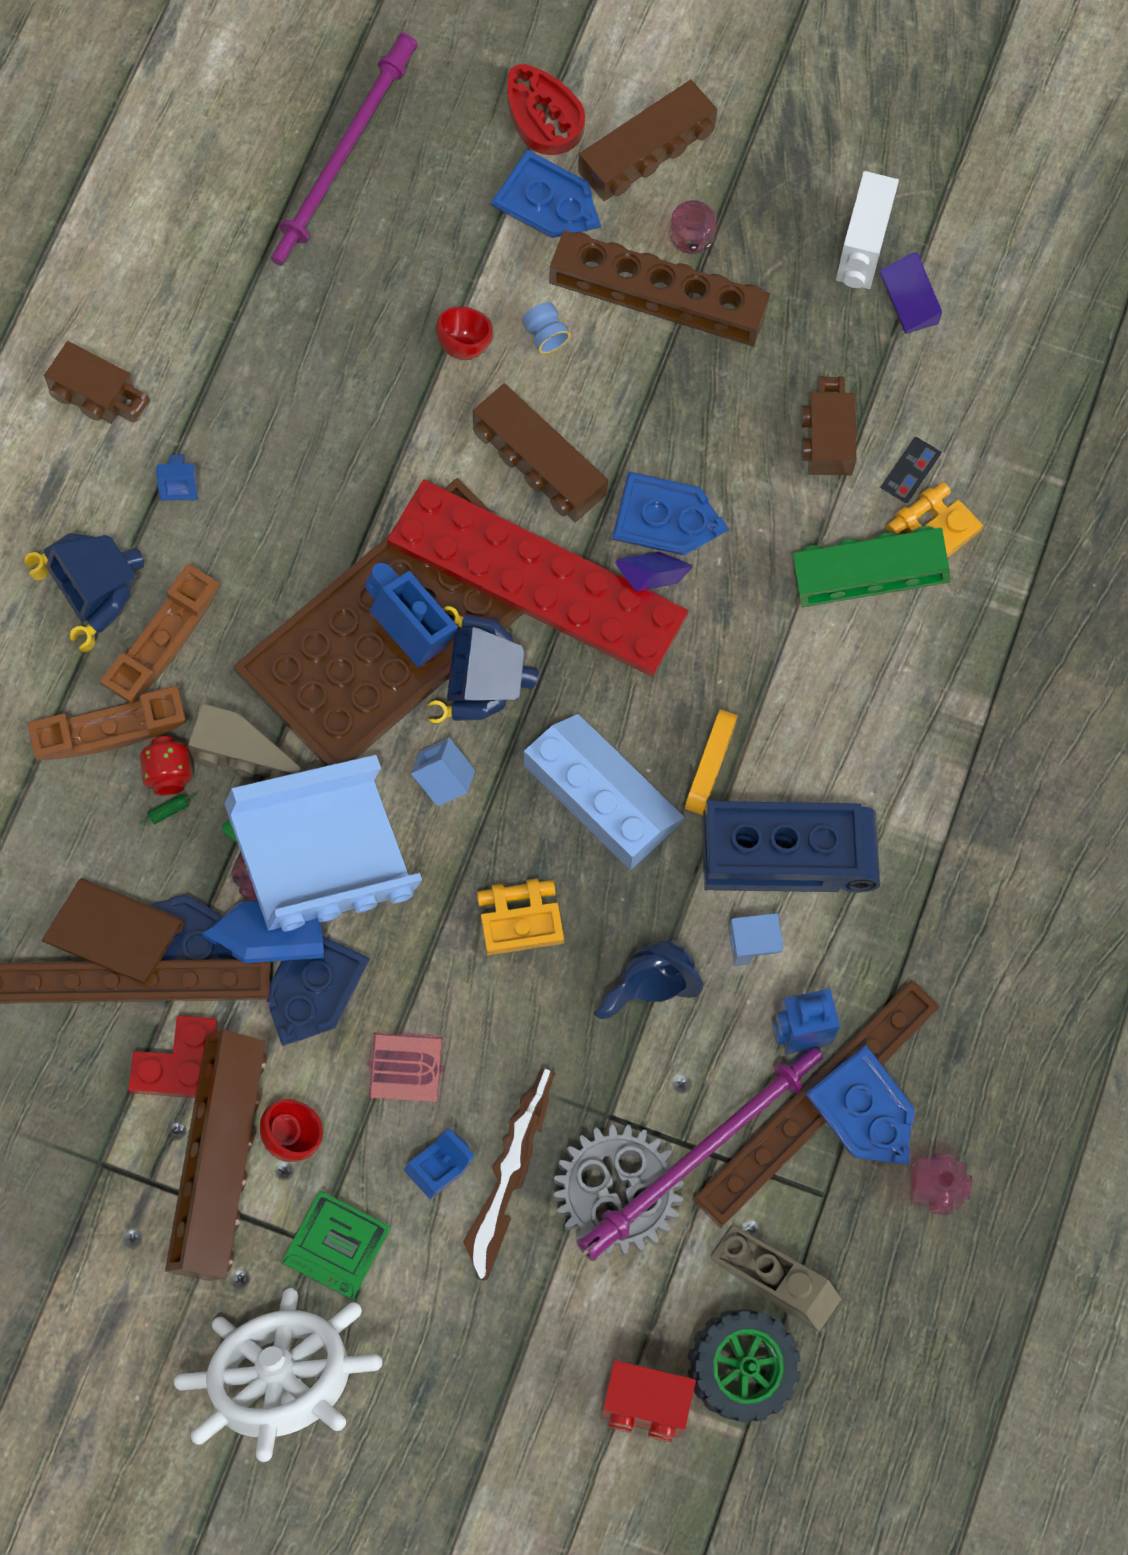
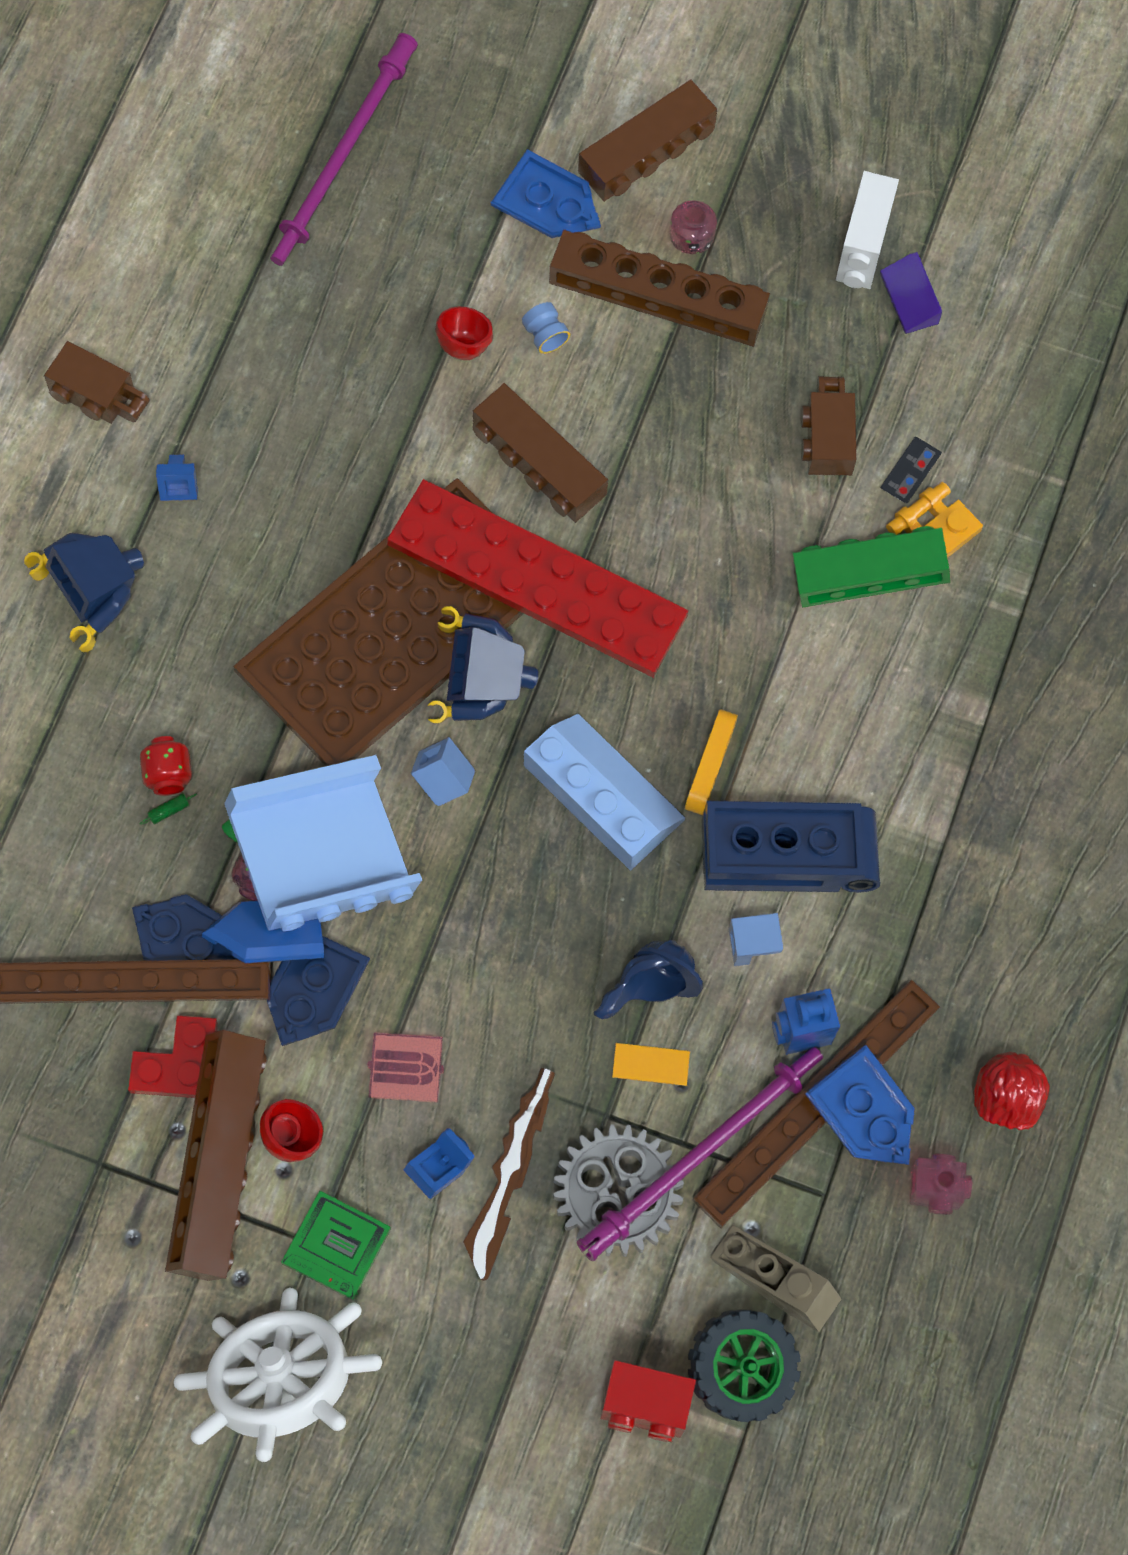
dark orange slope [27,686,186,760] -> none
reddish brown piece [42,878,185,984] -> none
dark orange slope [100,564,219,704] -> none
dark tan slope [188,704,302,780] -> none
blue brick [365,563,458,667] -> none
light orange plate [477,878,564,956] -> none
red piece [507,64,585,155] -> none
blue tile [612,472,729,556] -> none
dark purple slope [615,552,693,592] -> none
none -> light orange sticker [612,1043,690,1086]
none -> red hair [974,1052,1050,1130]

